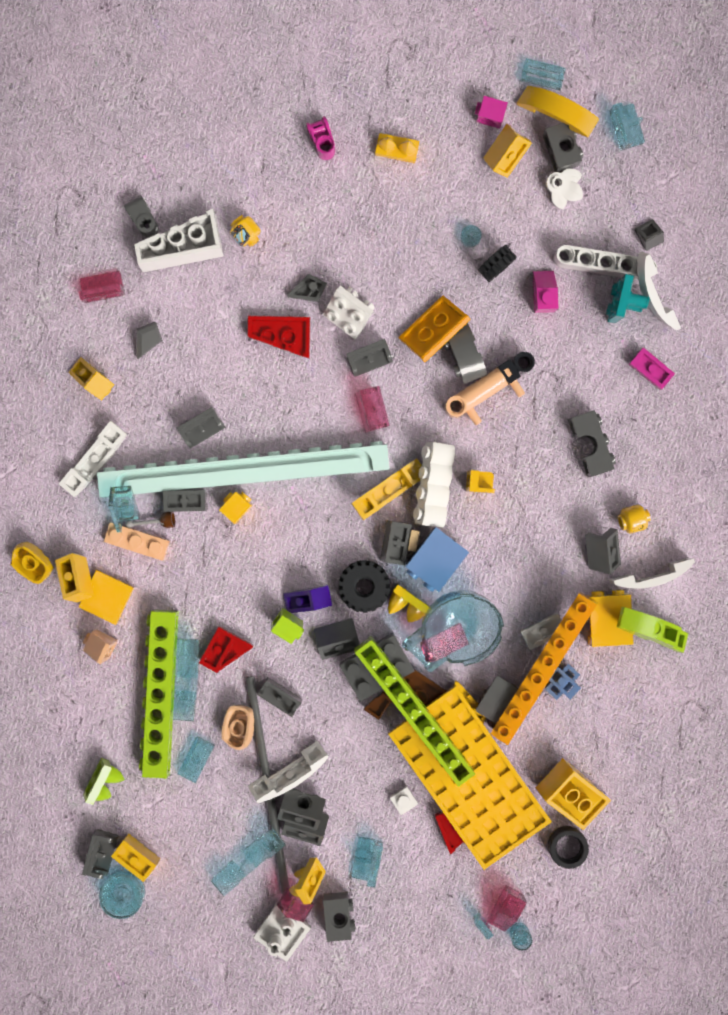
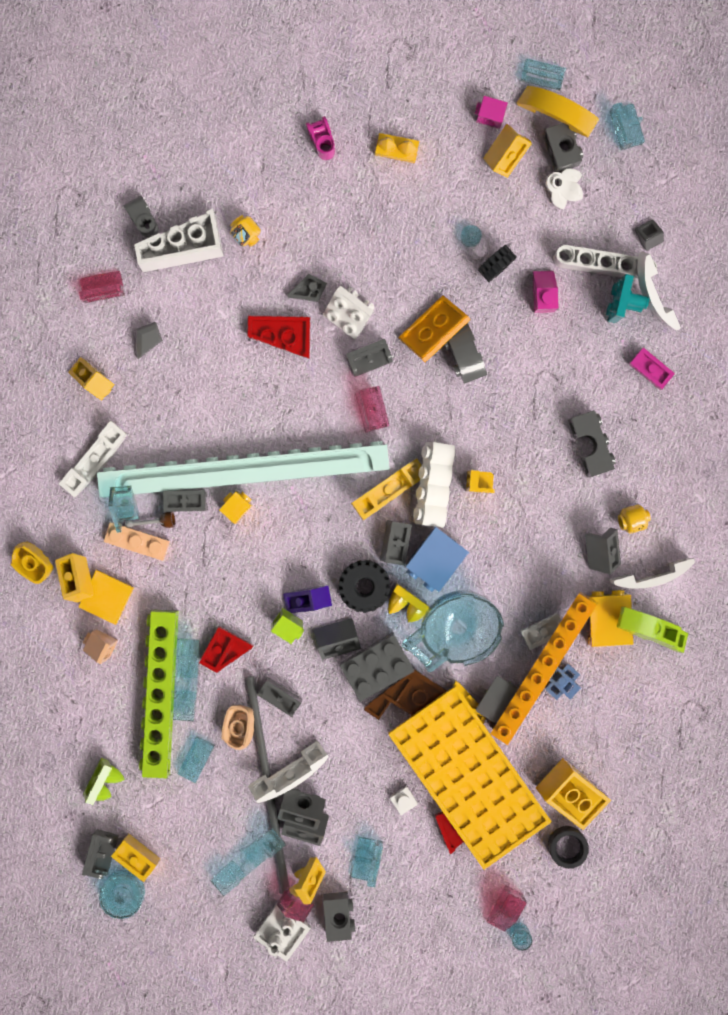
dark grey hinge [177,407,226,448] -> none
lime brick [354,636,475,787] -> none
tan tile [408,529,420,552] -> none
clear pink hinge [420,623,469,662] -> none
light nougat piece [445,352,535,425] -> none
clear light blue tile [473,912,494,940] -> none

